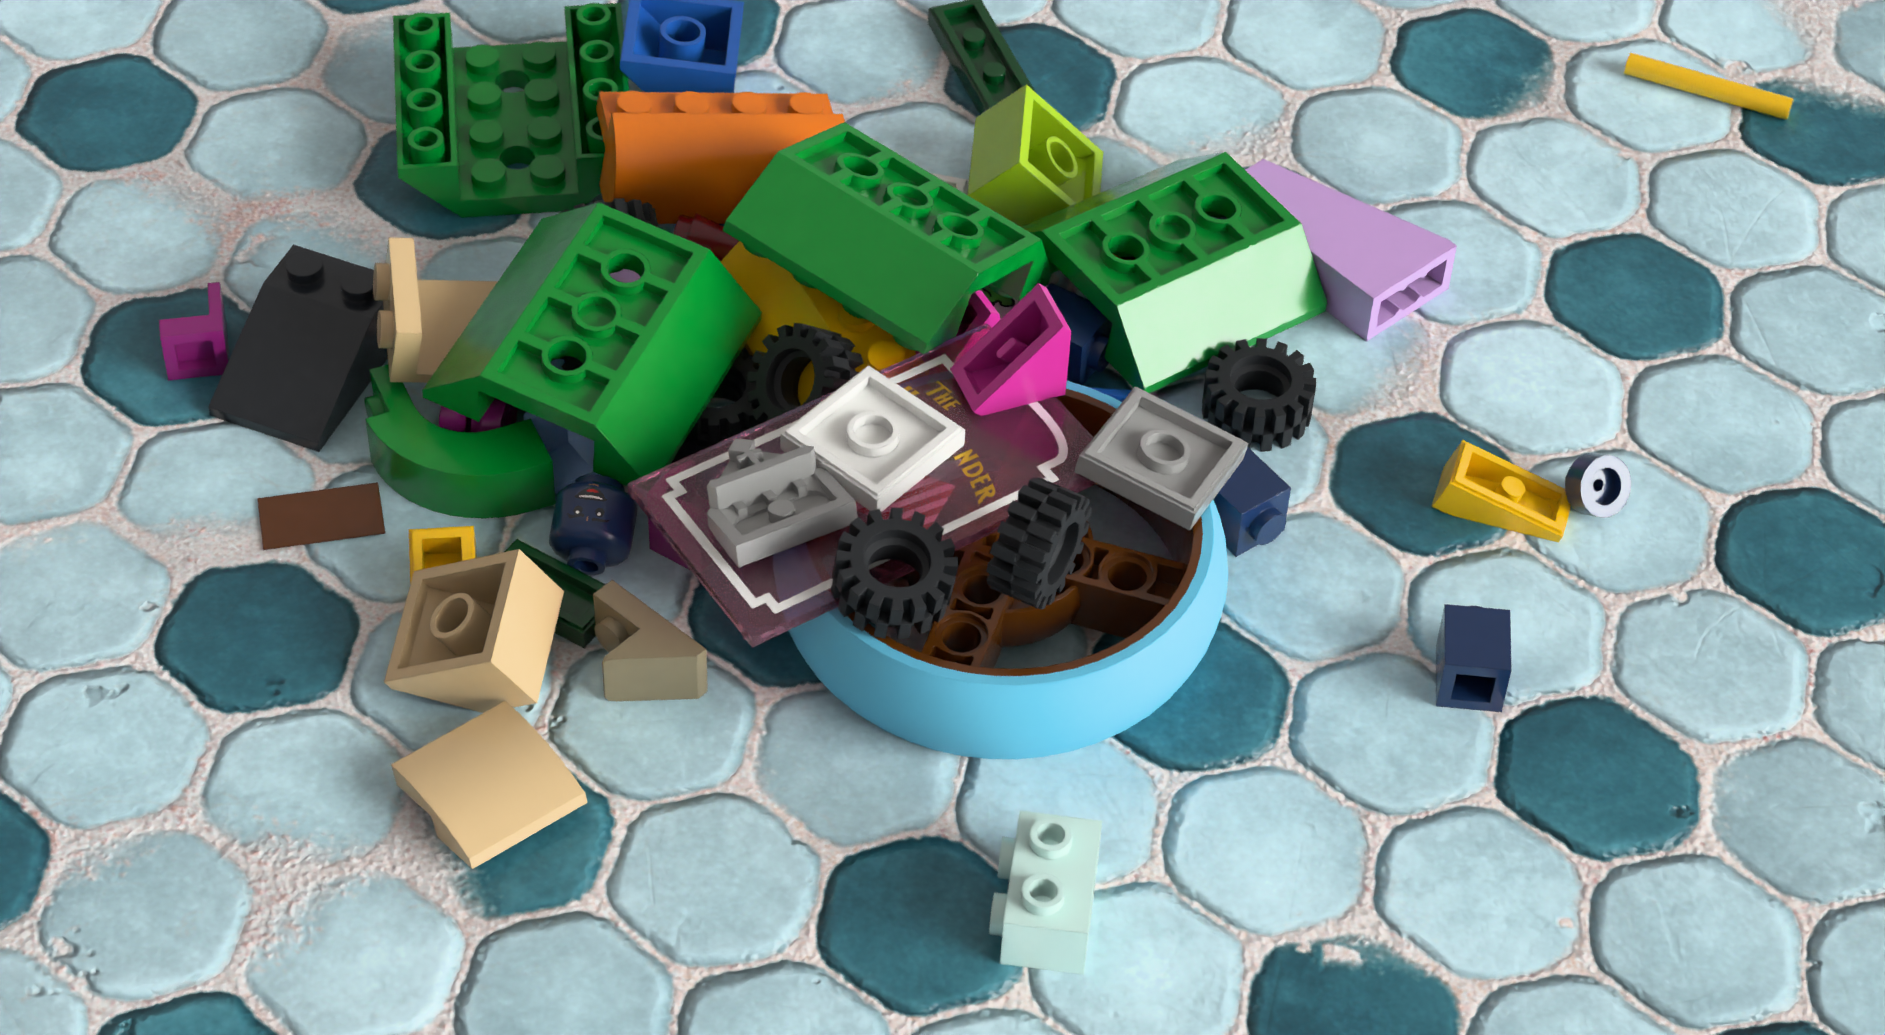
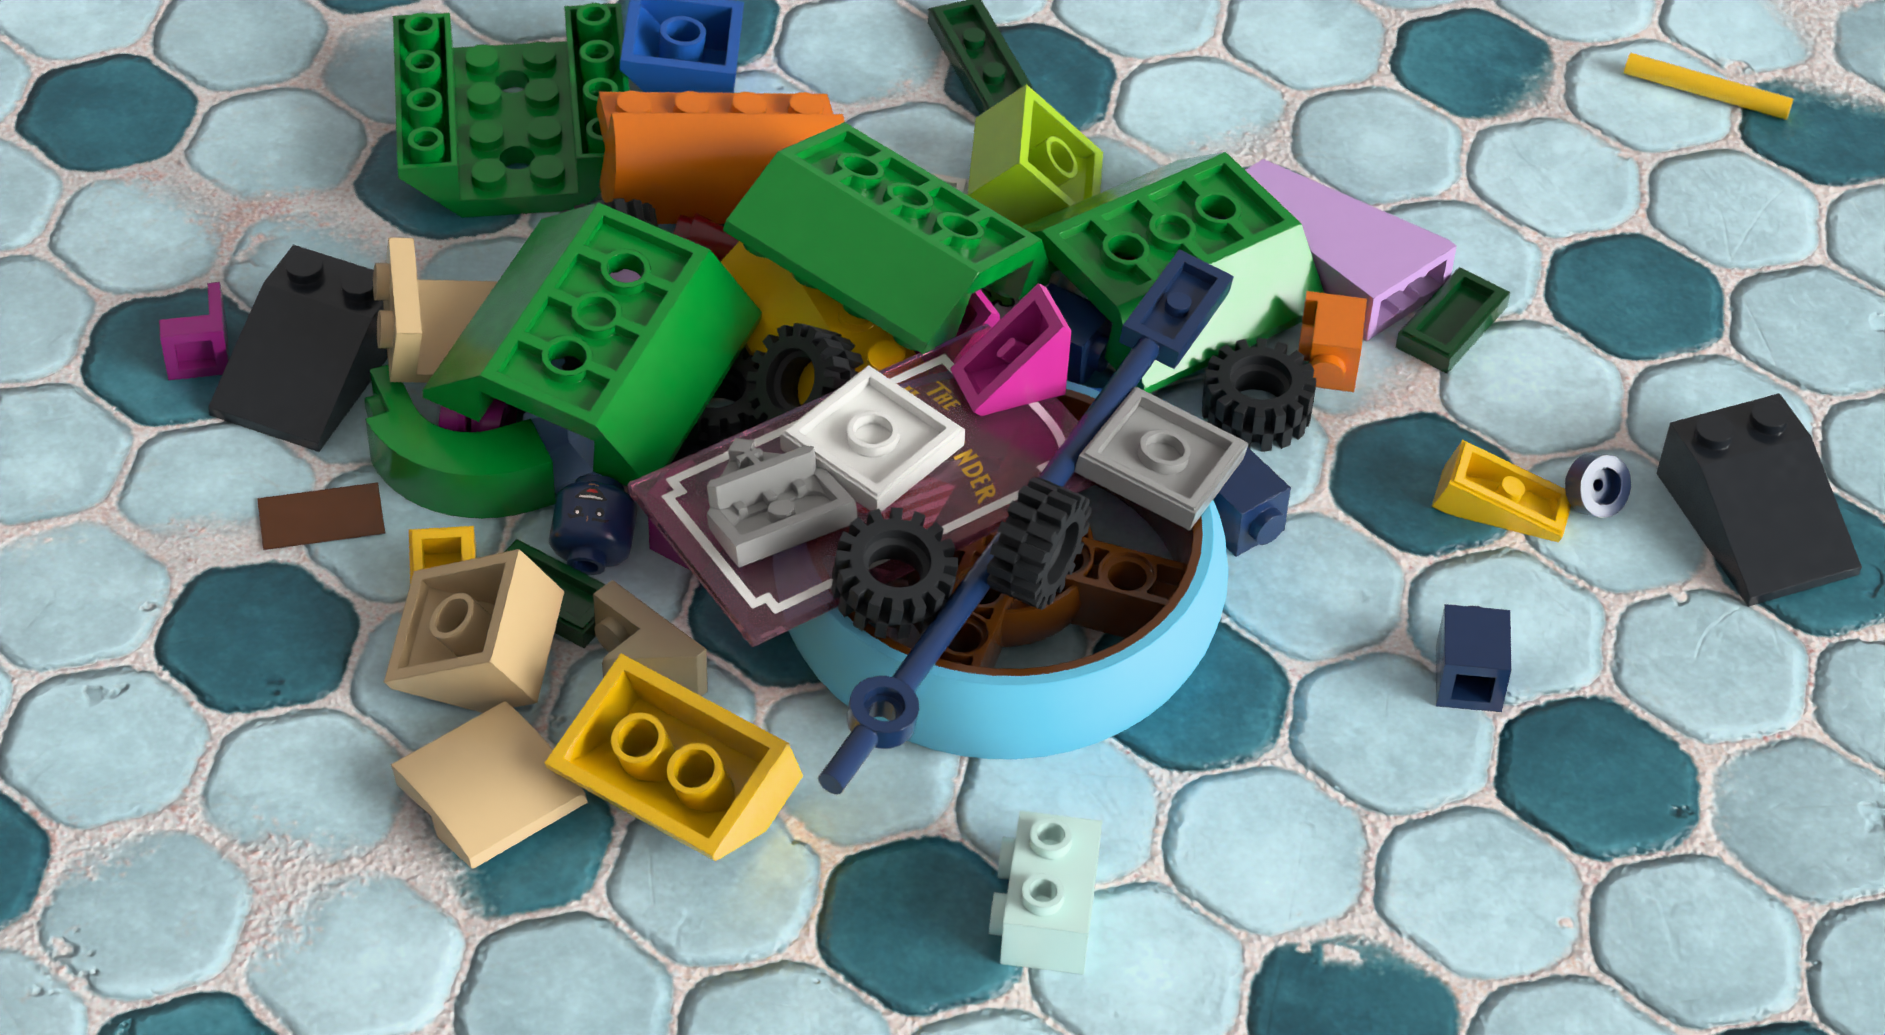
none -> yellow slope [544,653,803,861]
none -> dark blue bar [818,249,1234,795]
none -> orange brick [1298,291,1367,392]
none -> dark green tile [1395,267,1511,374]
none -> black slope [1656,393,1862,607]

